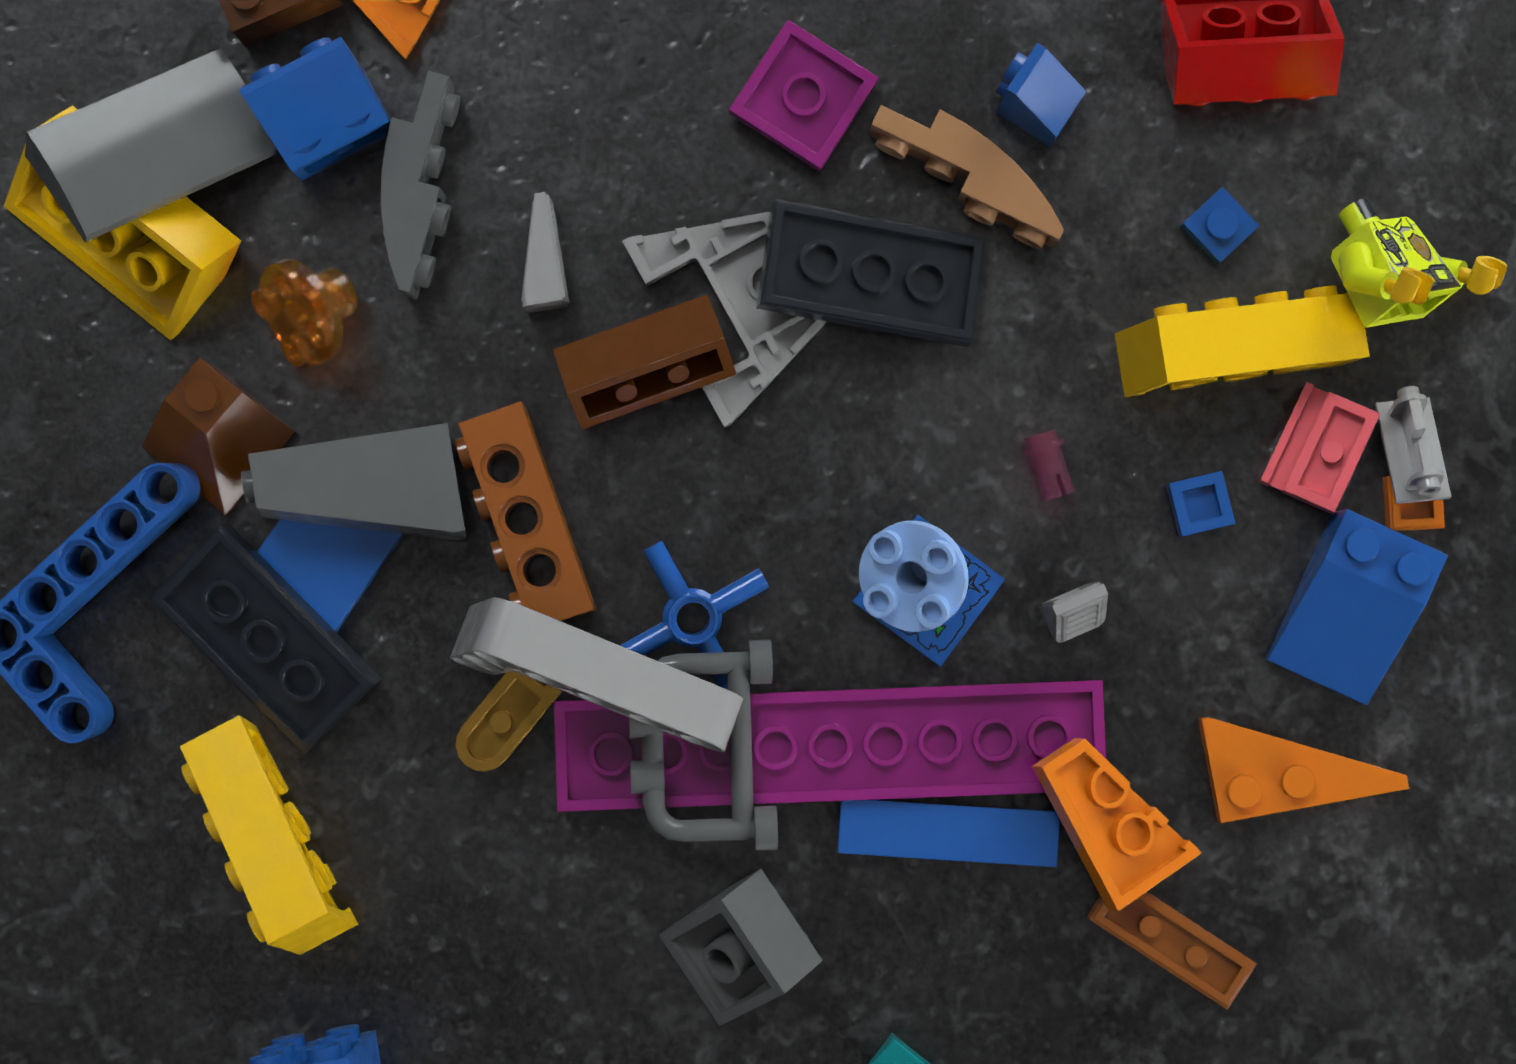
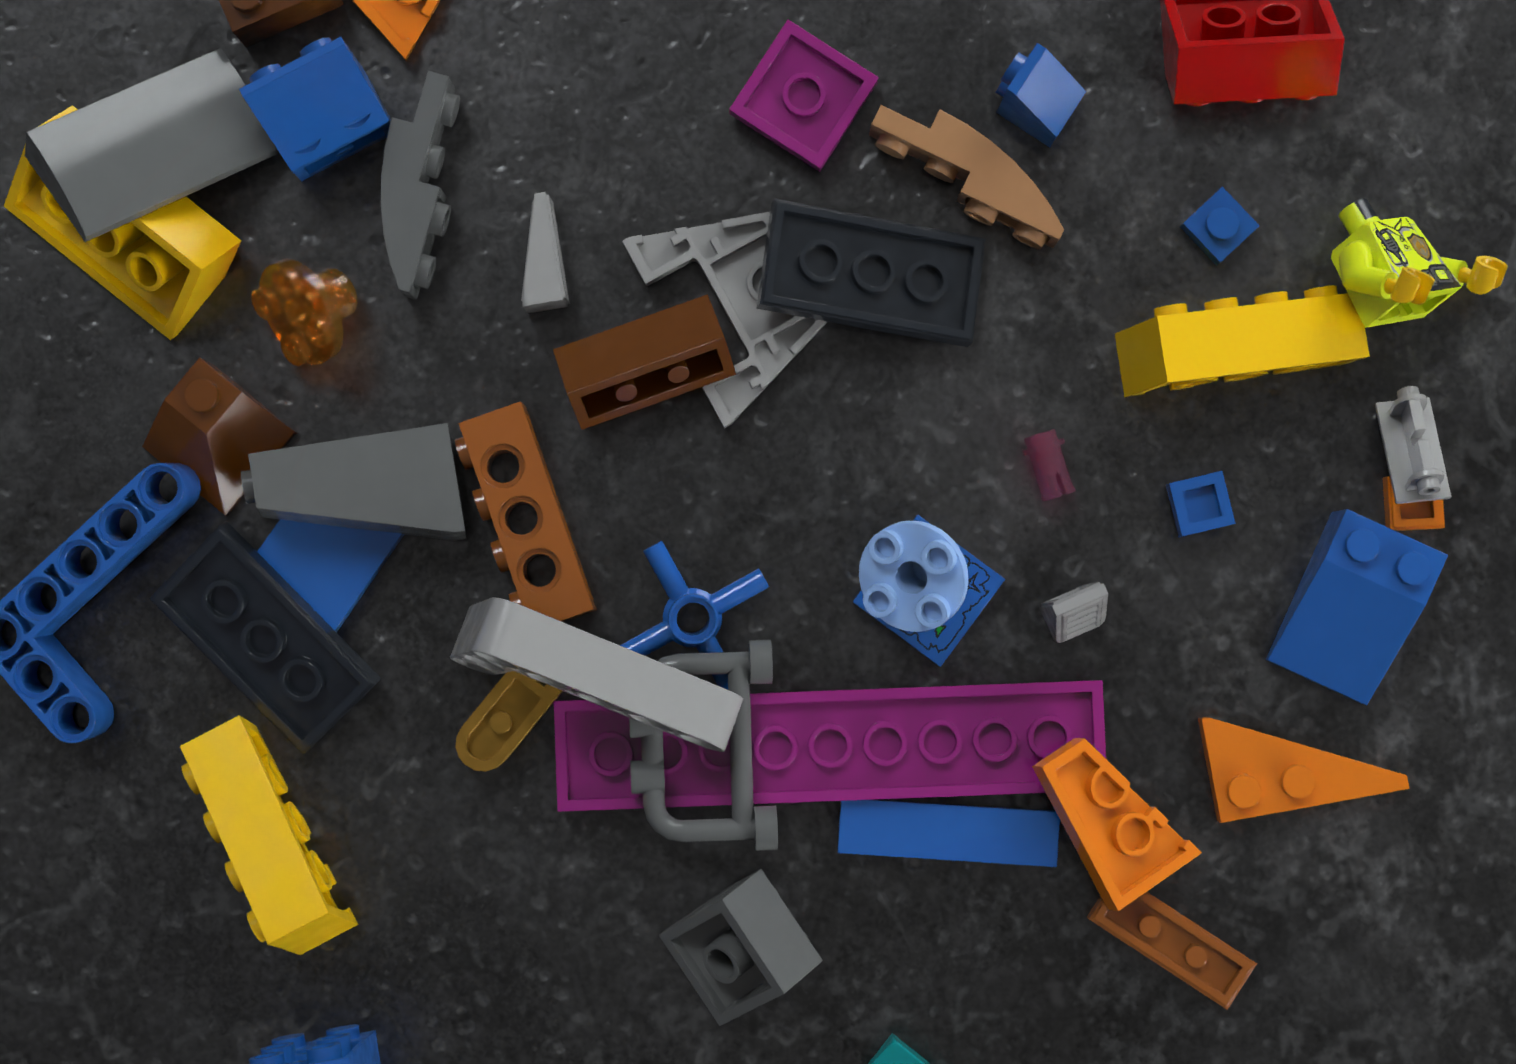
coral plate [1260,382,1381,515] -> none

